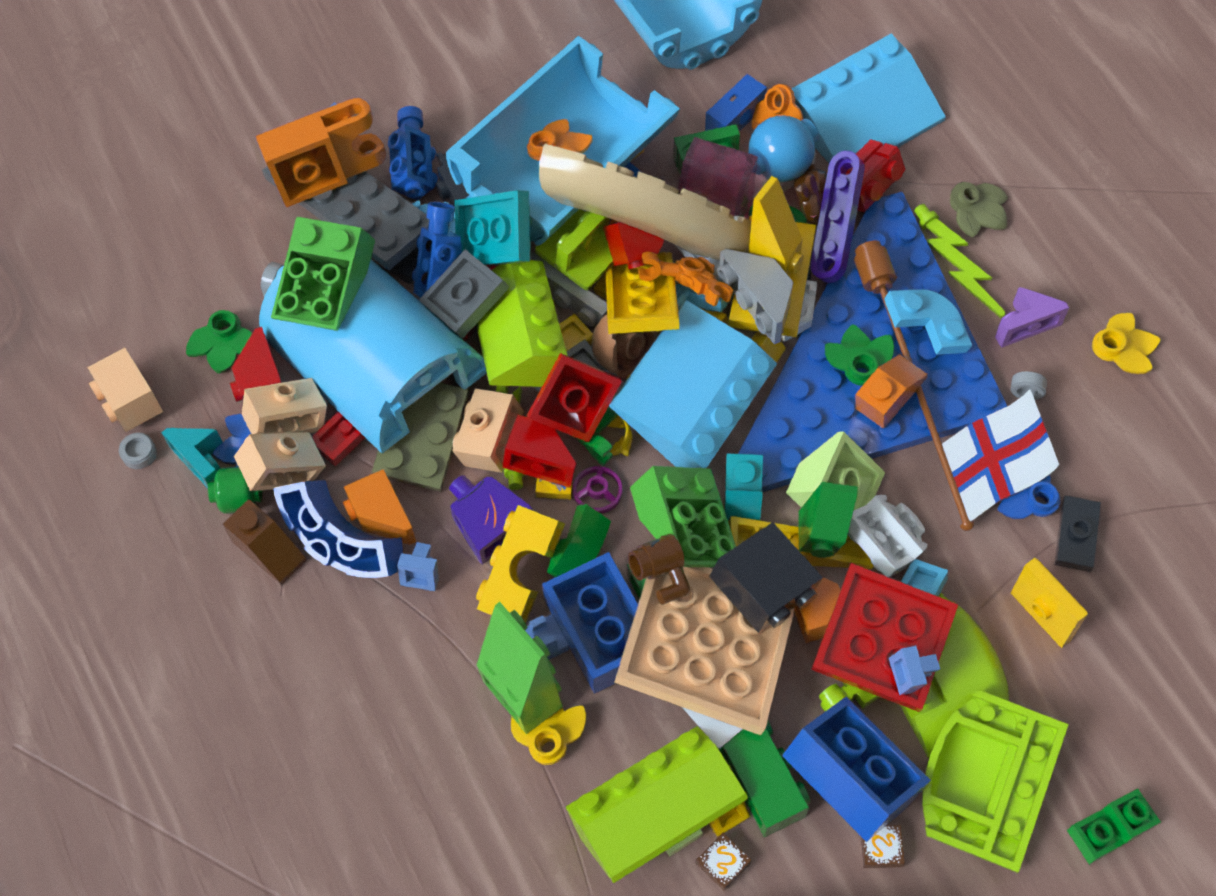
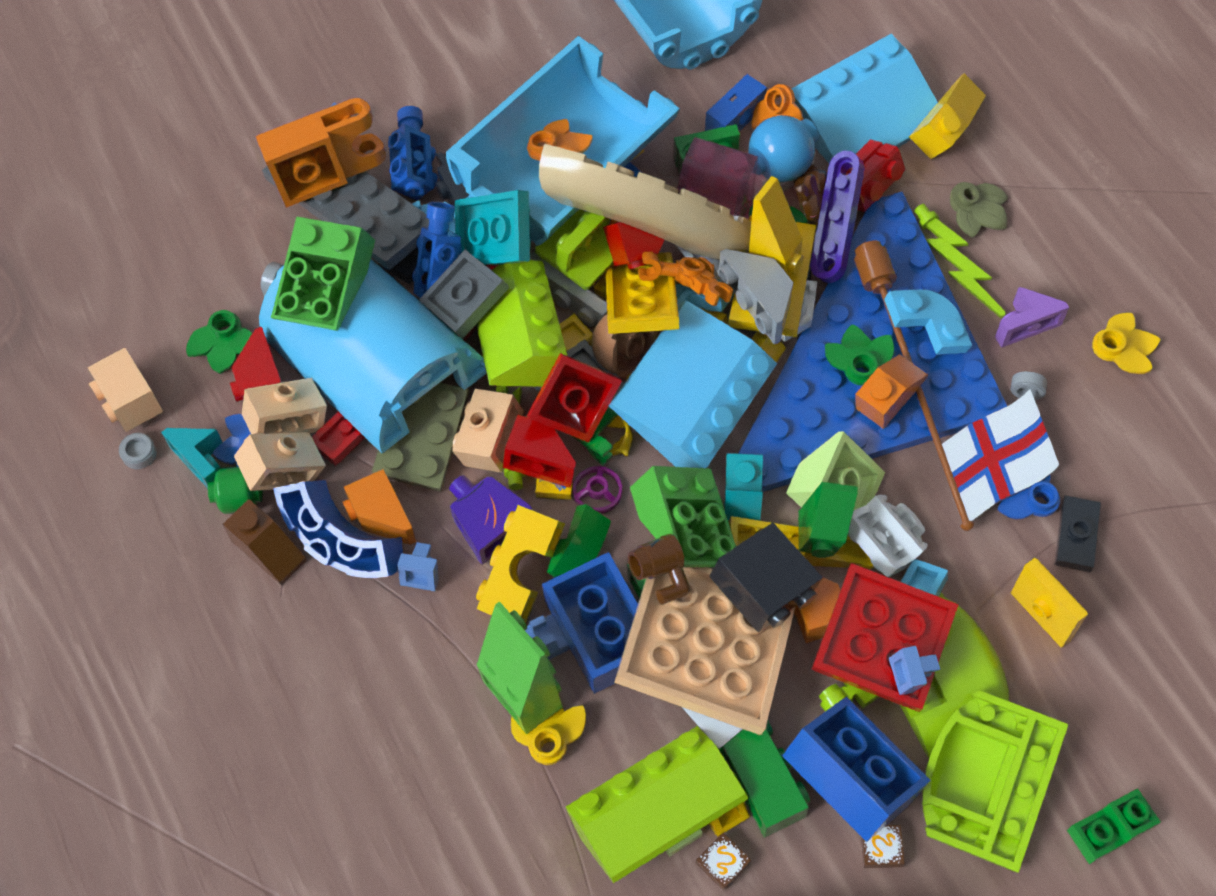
none -> yellow slope [909,73,986,159]

